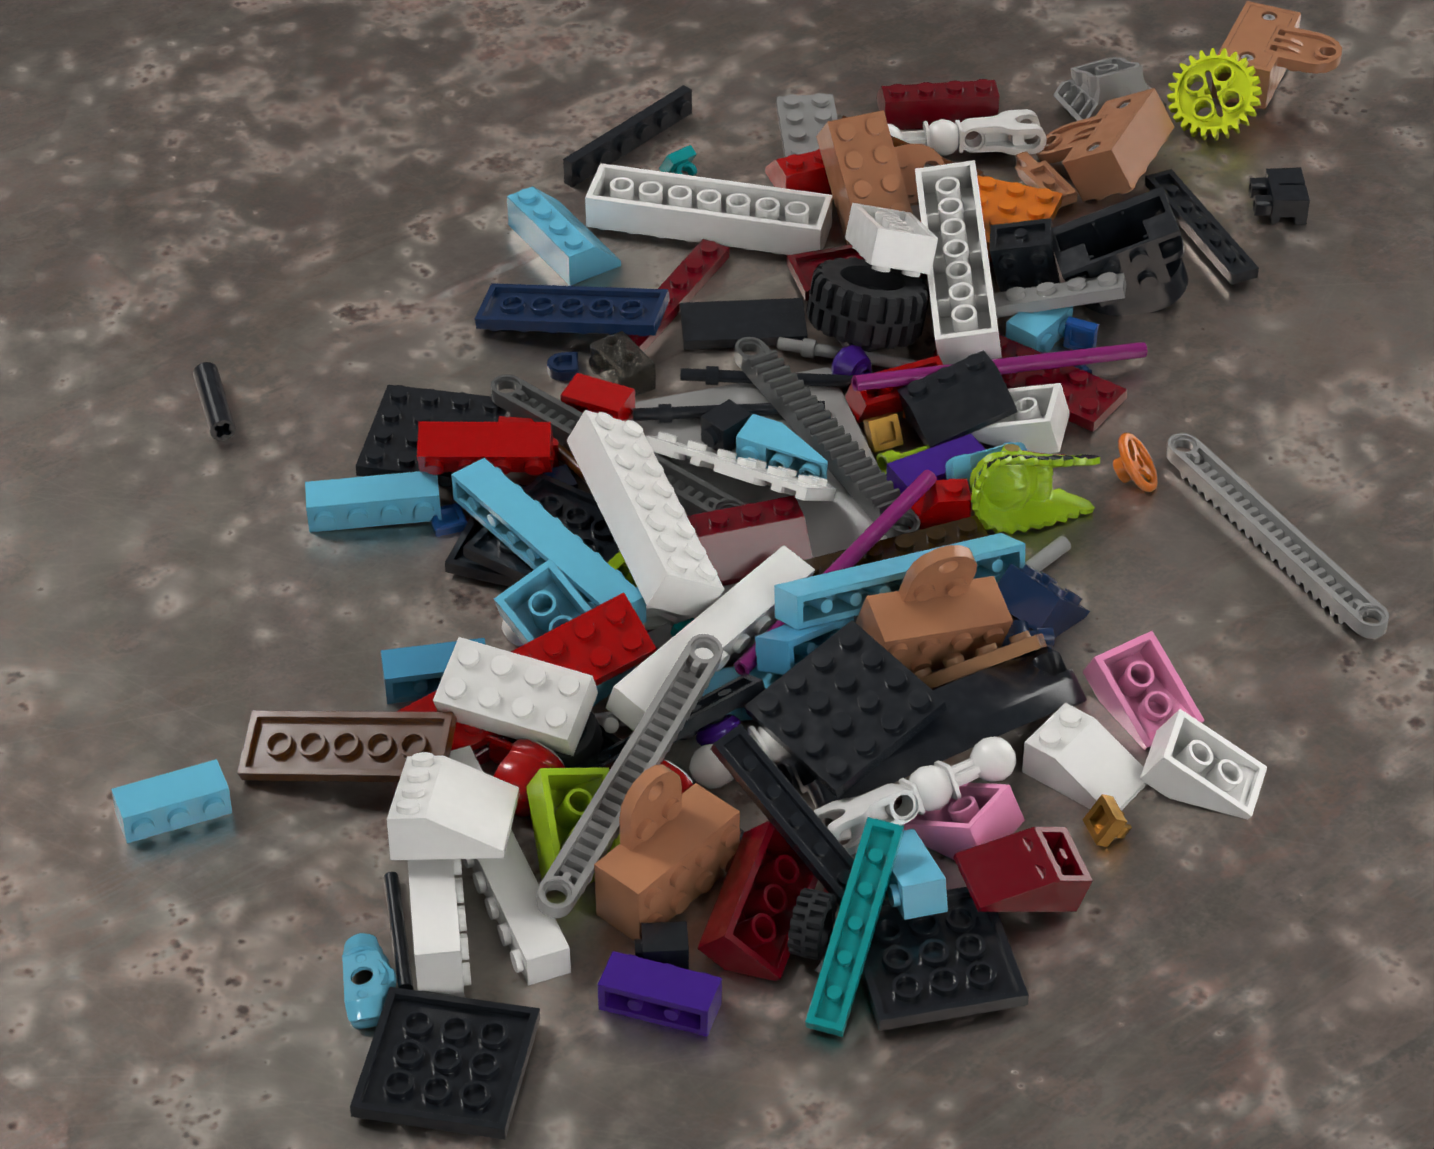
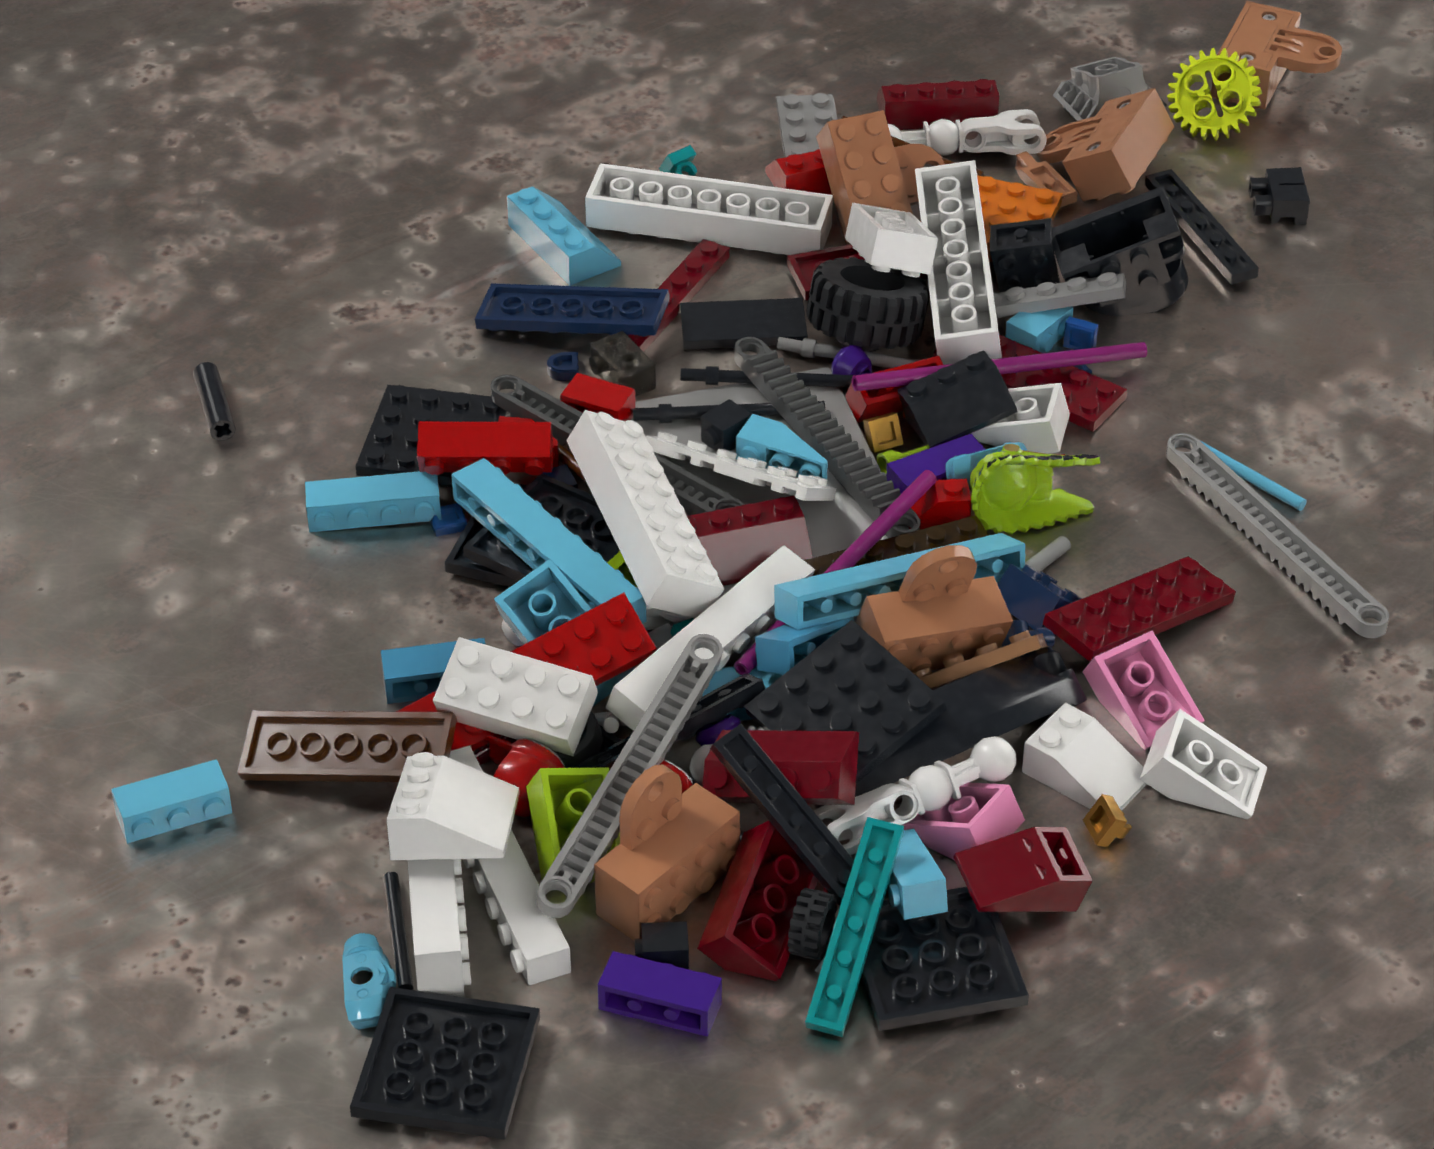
black plate [563,85,692,188] -> none
orange piece [1113,432,1158,492] -> none
none -> dark red slope [703,730,859,805]
none -> dark red plate [1043,556,1236,662]
none -> medium azure bar [1201,441,1307,511]

